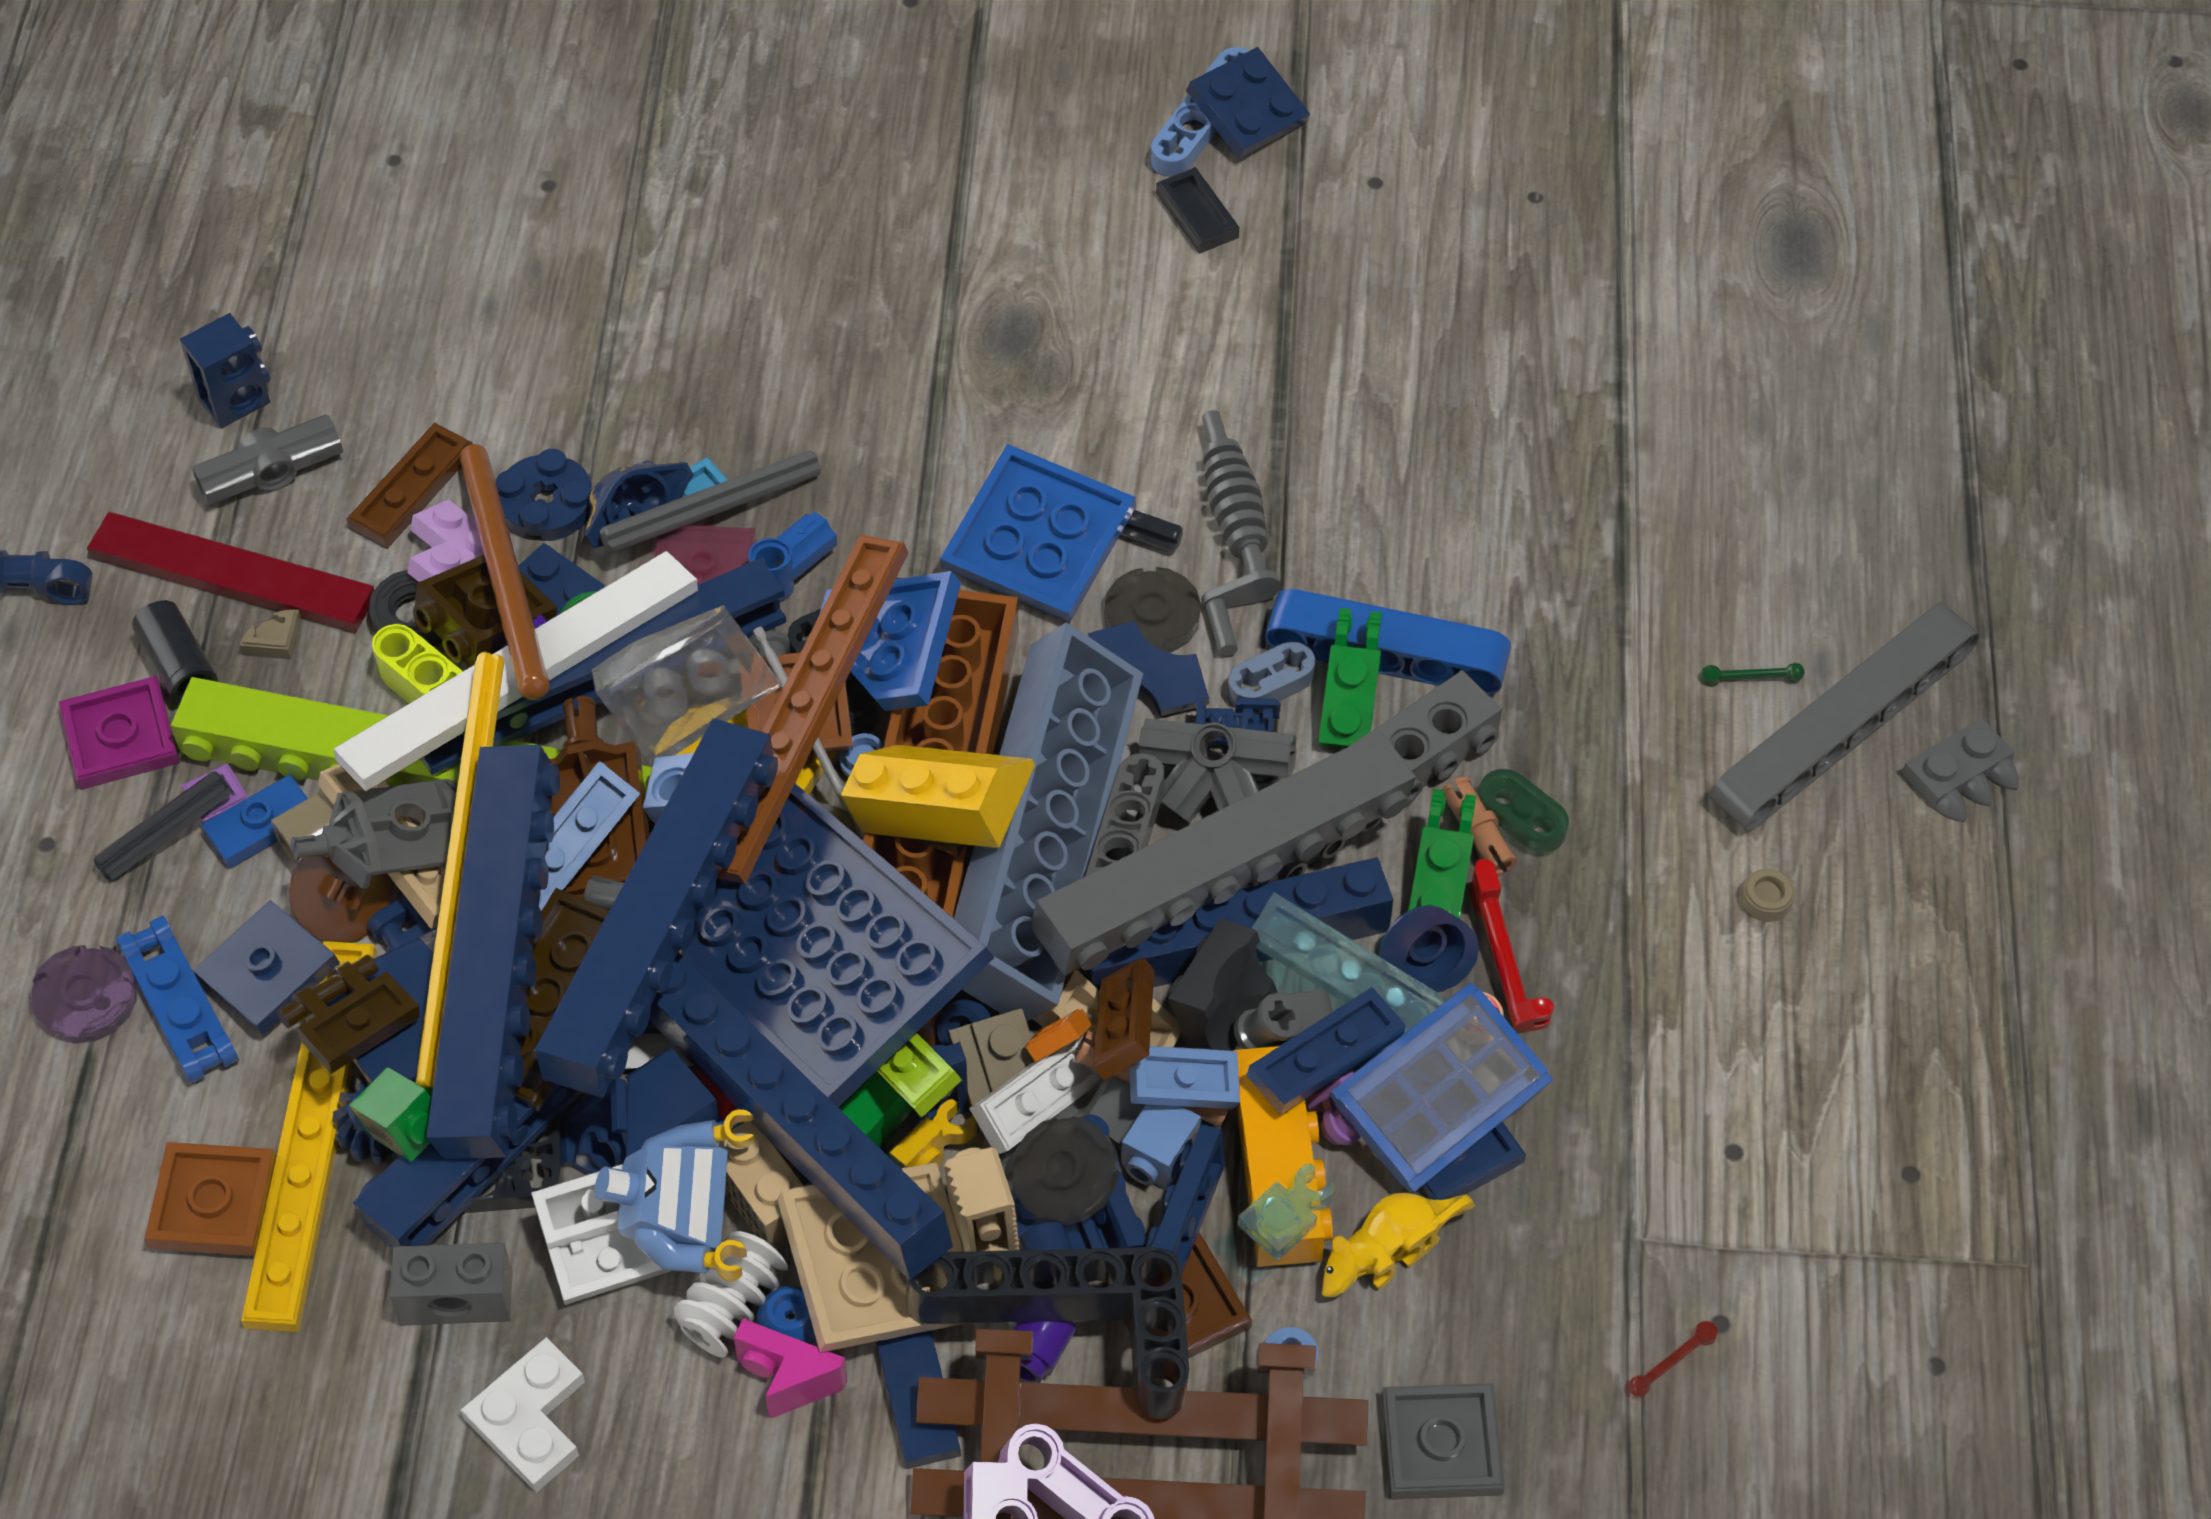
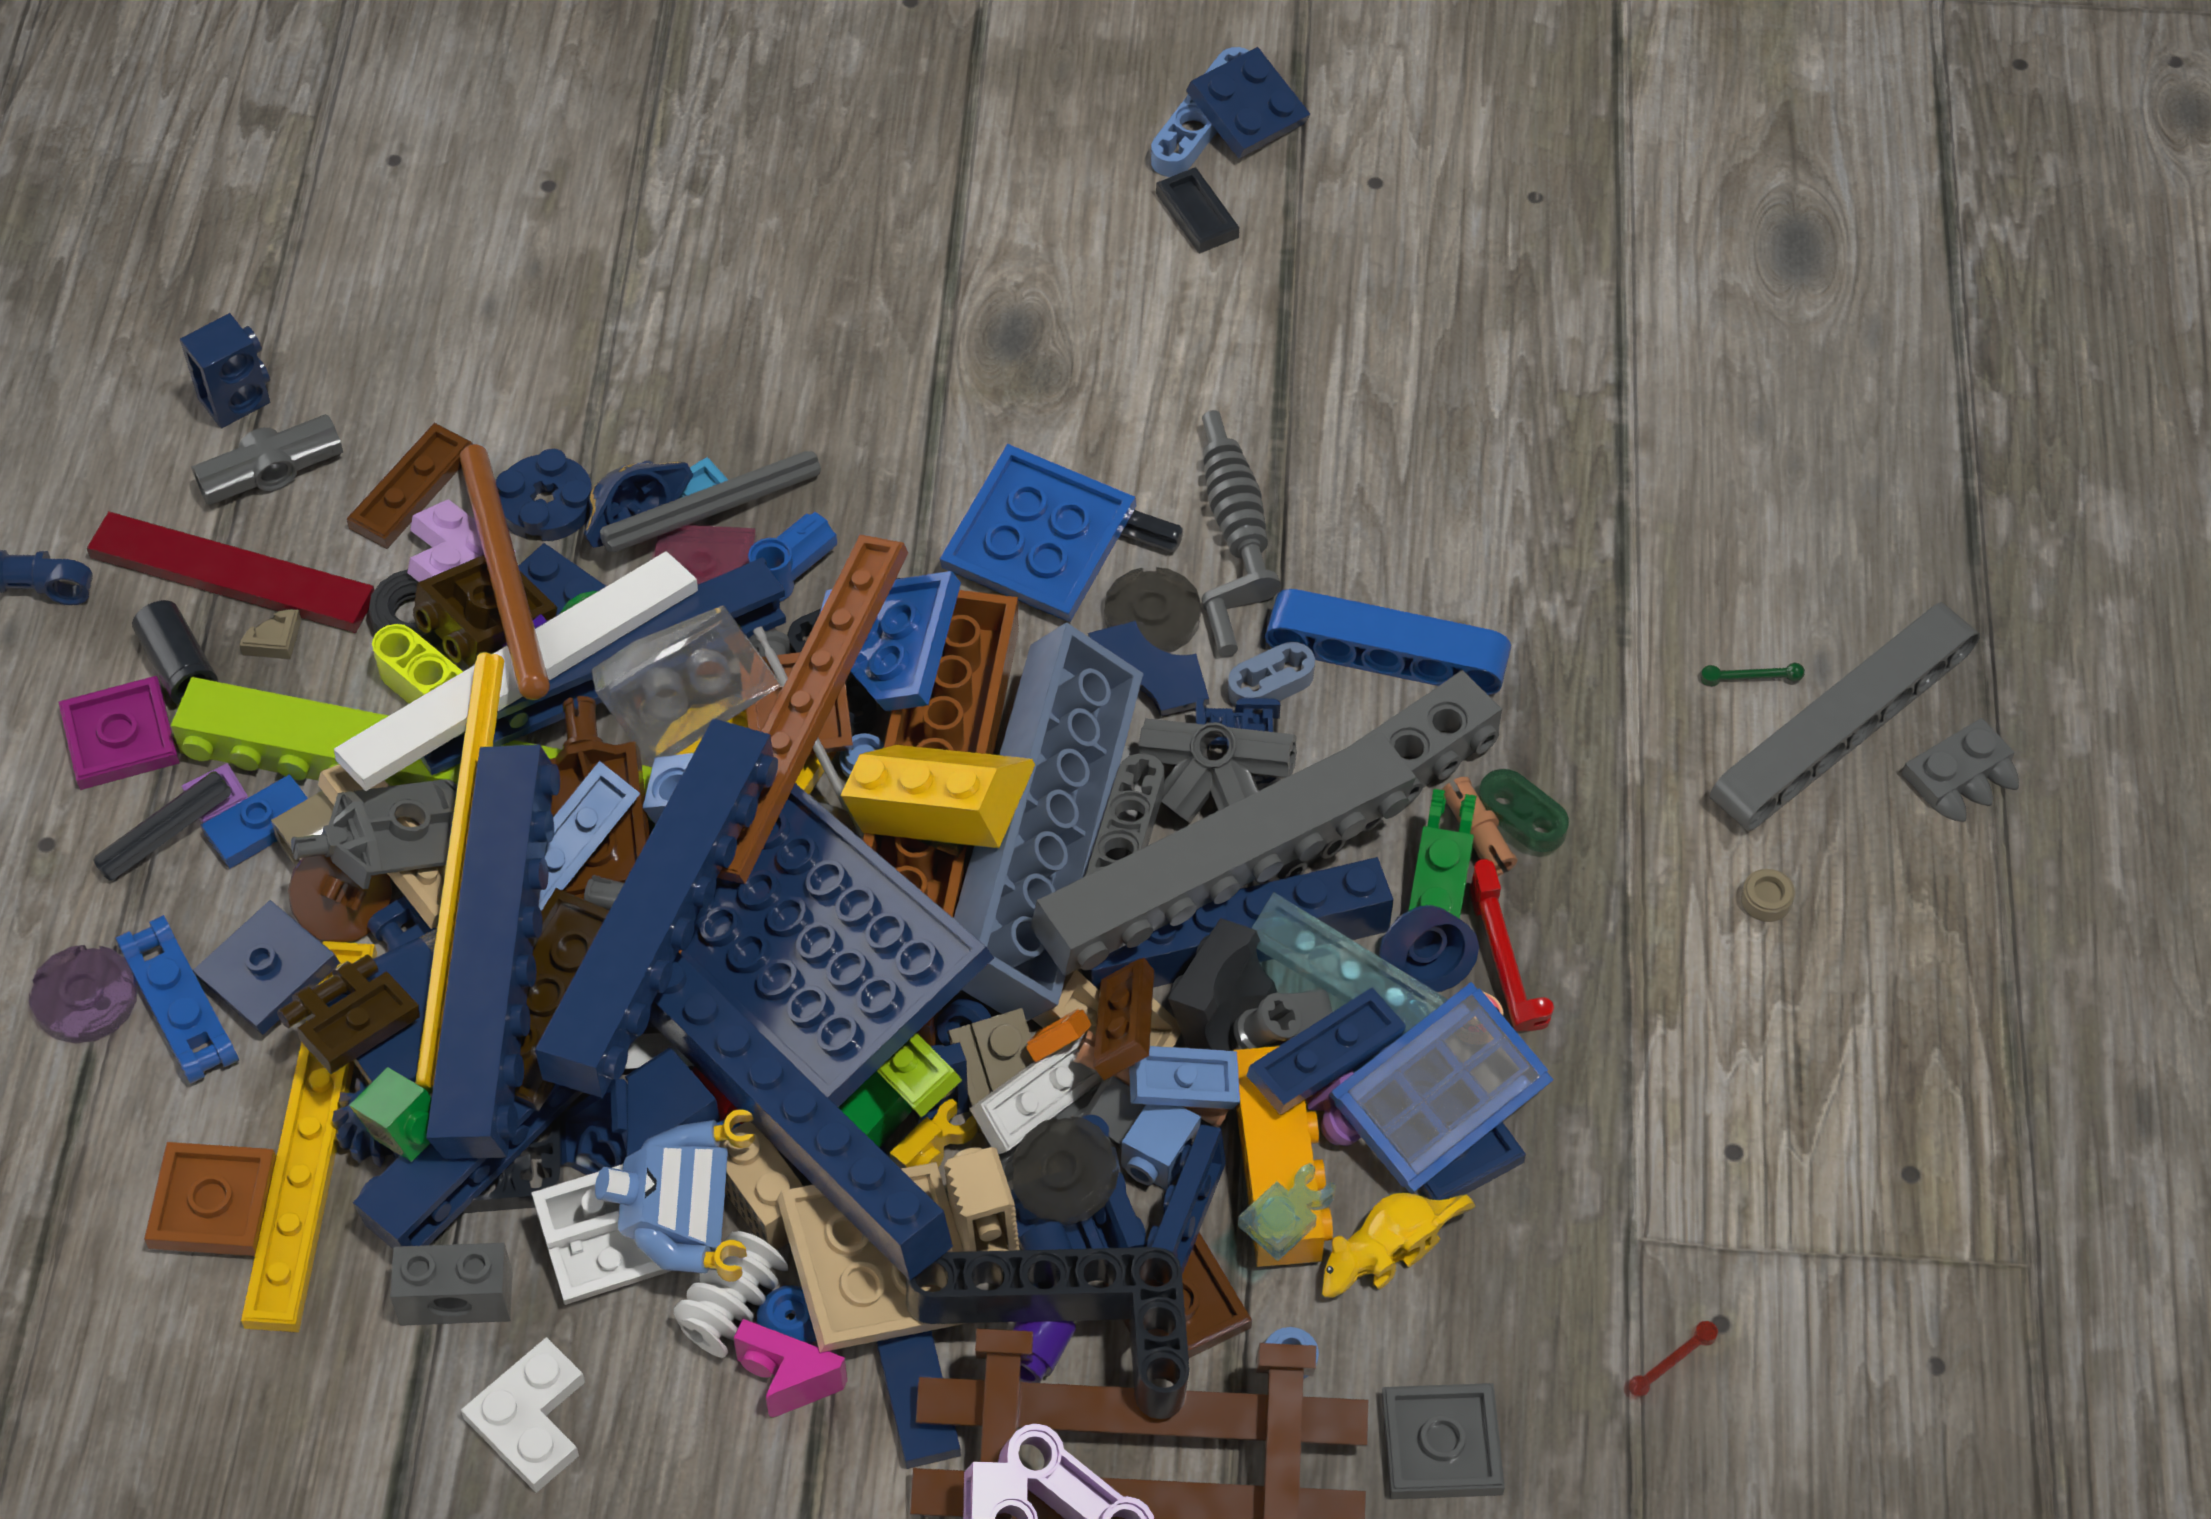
green hinge [1318,608,1382,749] -> none

